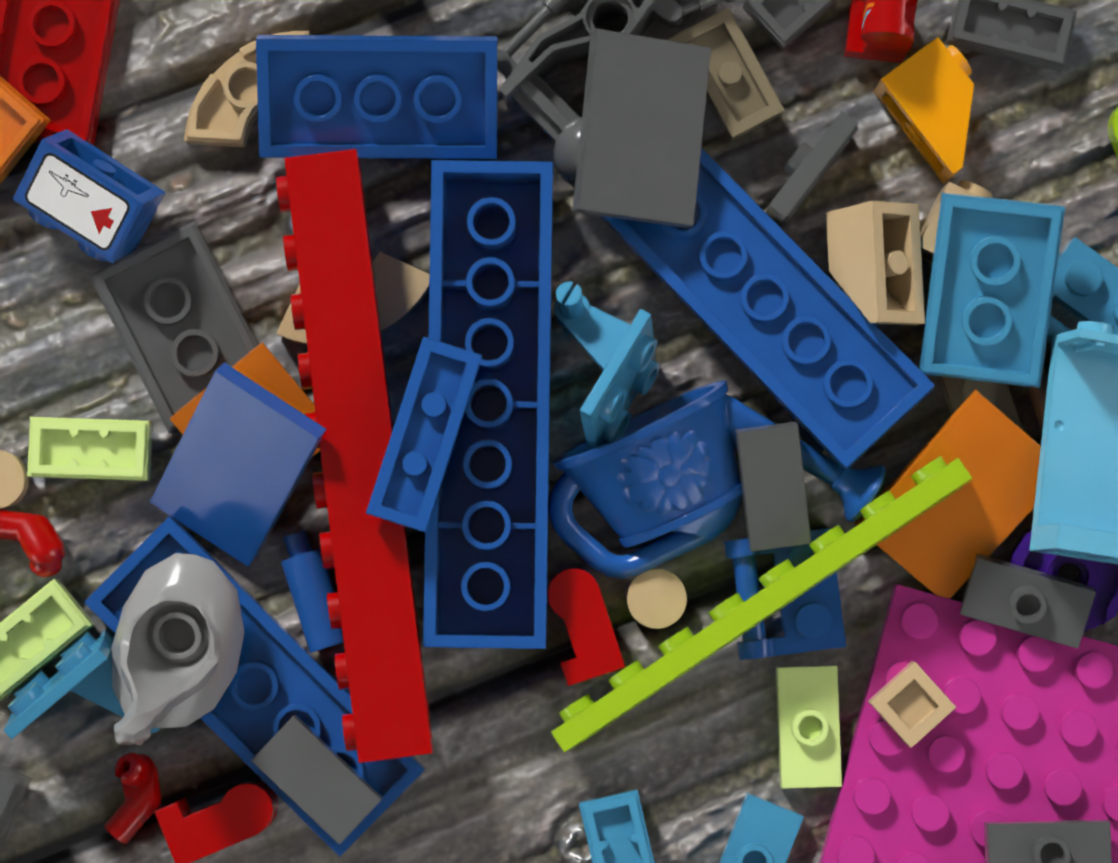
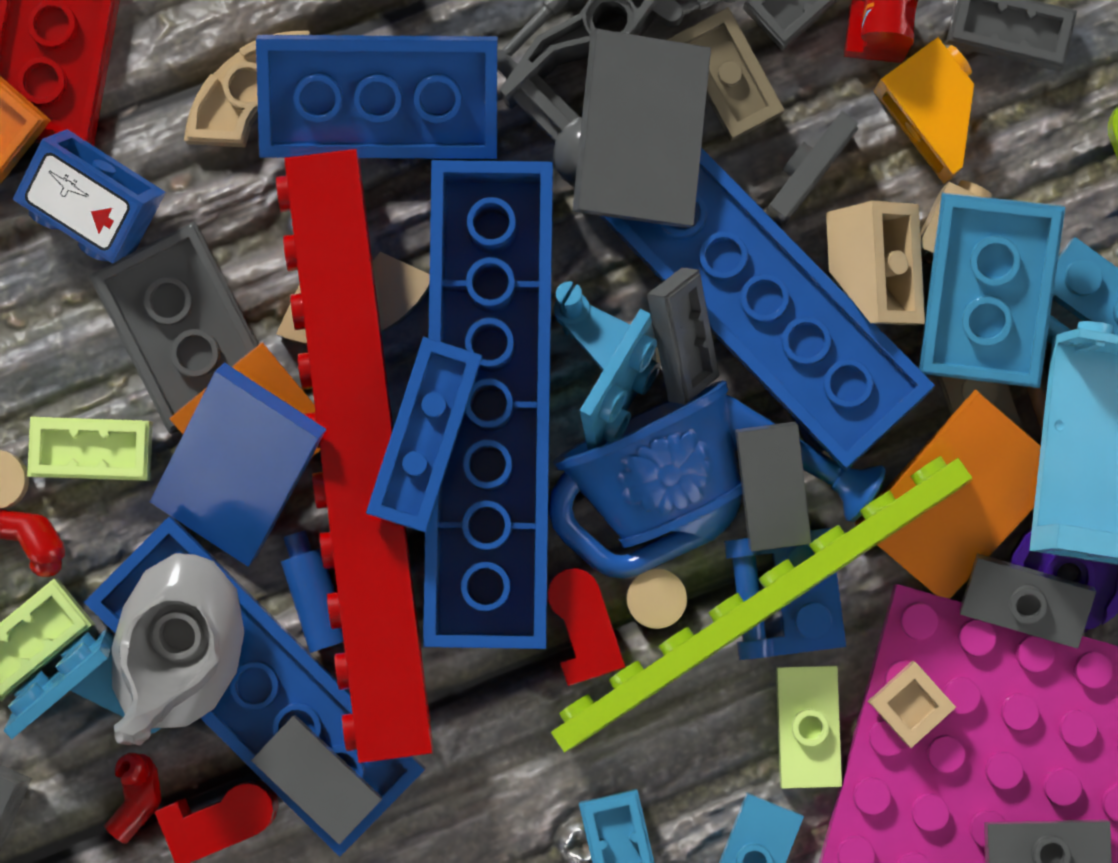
none -> dark grey plate [647,268,719,405]

